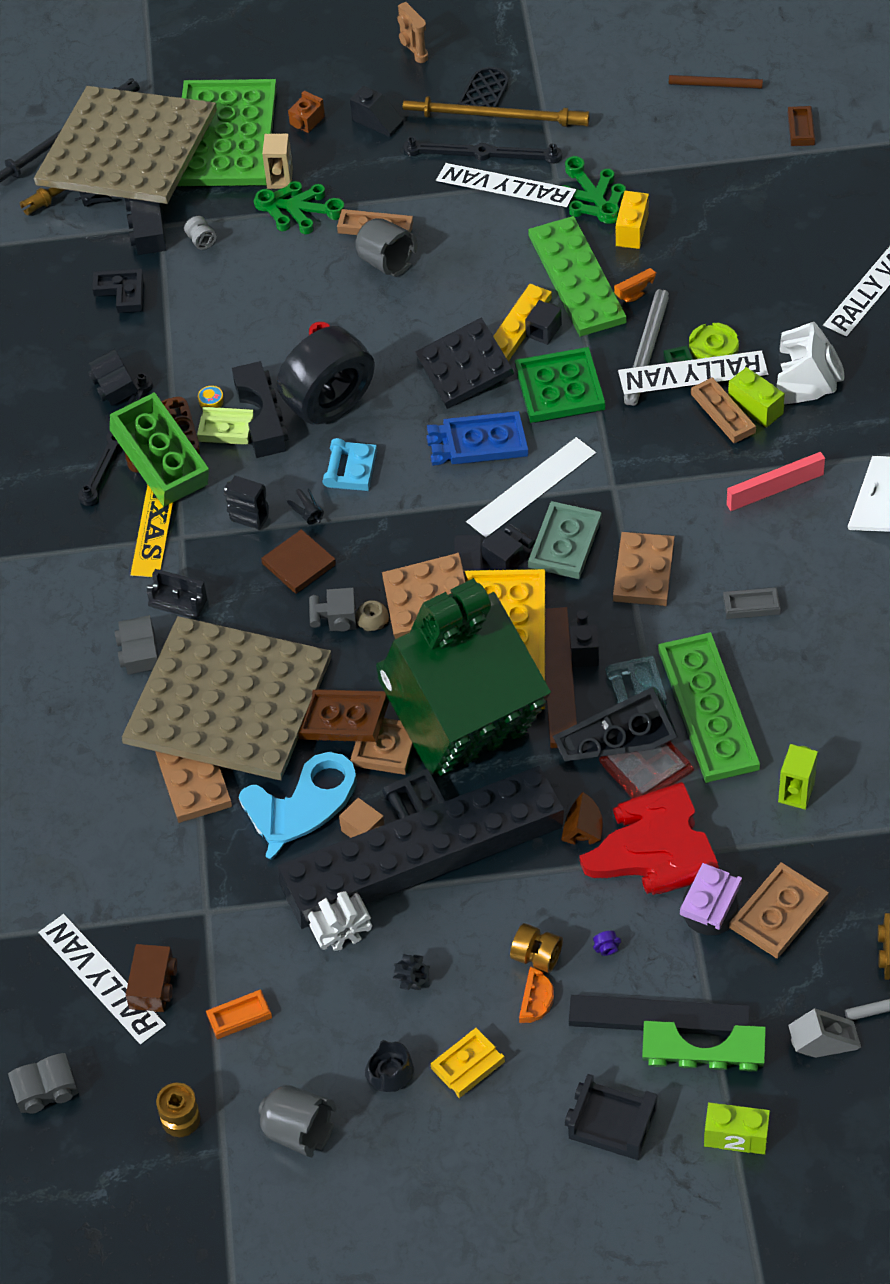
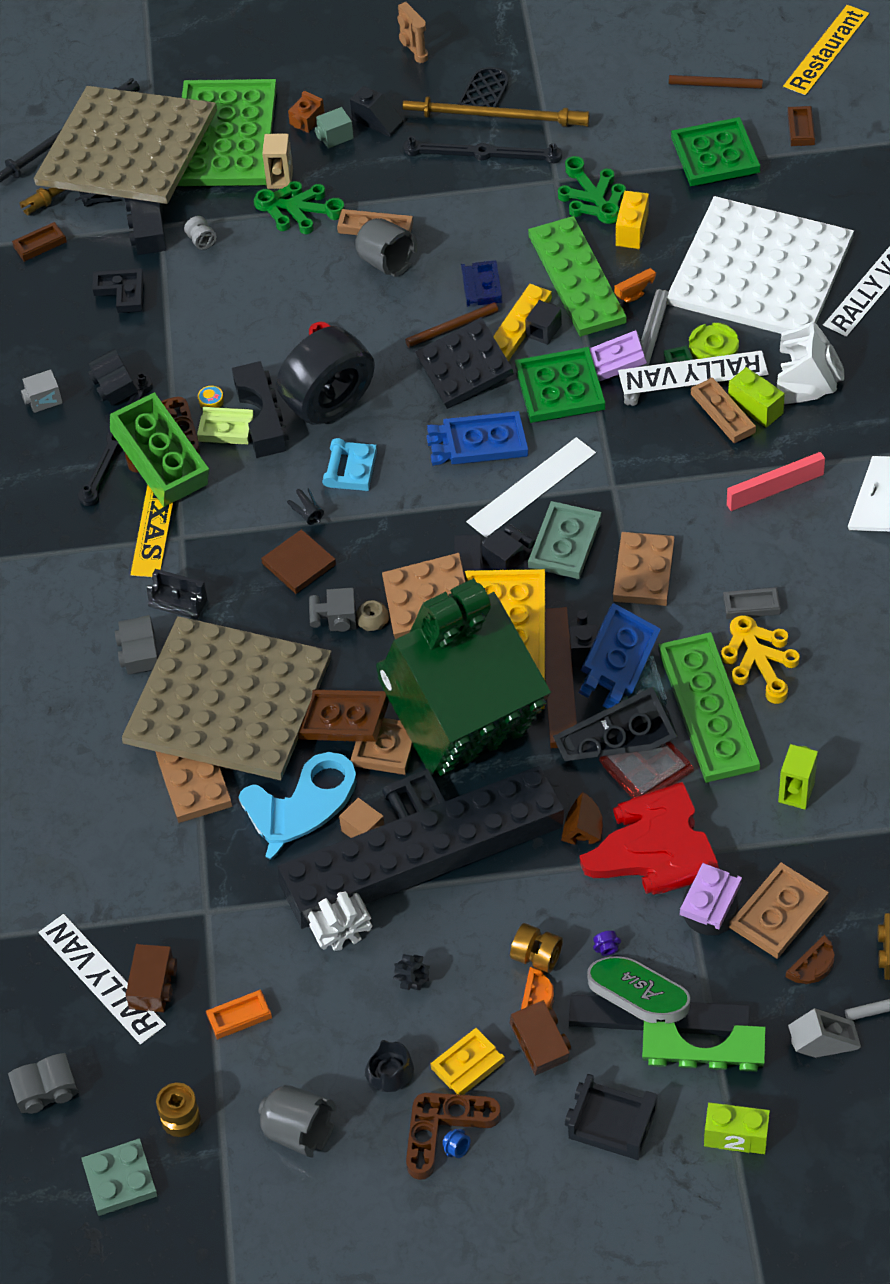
black brick [224,475,269,530] -> none
white sticker [436,163,576,207] -> none
none -> reddish brown tile [12,222,67,261]
none -> light grey brick [21,370,62,413]
none -> sand green plate [81,1138,157,1216]
none -> sand green brick [315,107,354,148]
none -> reddish brown bar [405,302,498,348]
none -> reddish brown beam [406,1093,501,1180]
none -> blue plate [443,1129,471,1158]
none -> clear blue plate [461,260,502,307]
none -> reddish brown brick [509,1000,571,1076]
none -> blue tile [578,603,661,709]
none -> green tile [587,956,690,1023]
none -> lavender plate [589,330,647,381]
none -> white plate [667,196,854,334]
none -> green plate [671,117,760,187]
none -> yellow plant [721,616,799,704]
none -> yellow sticker [783,5,869,95]
none -> reddish brown tile [785,934,835,984]

